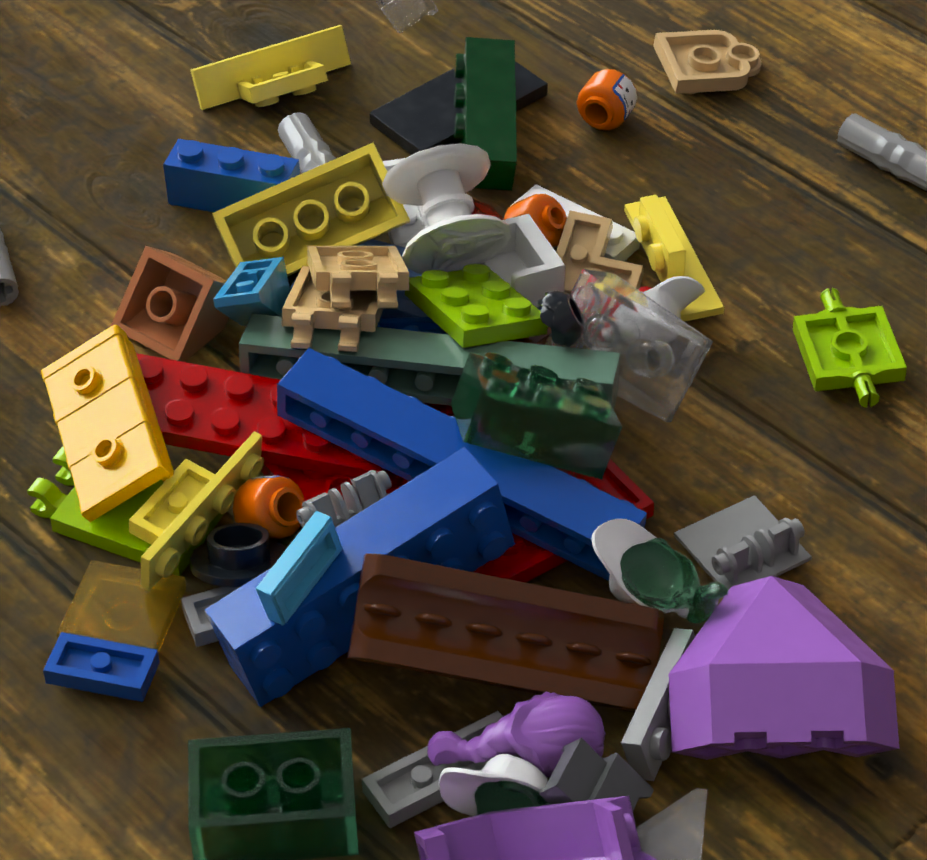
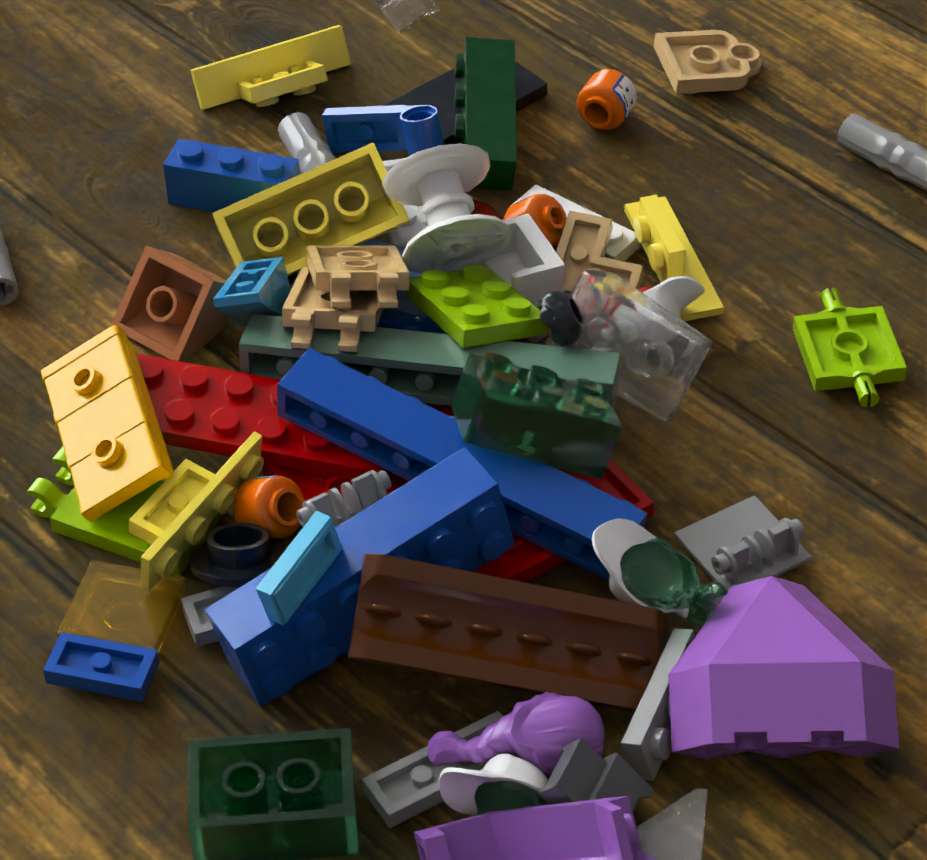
none -> blue plate [322,105,444,157]

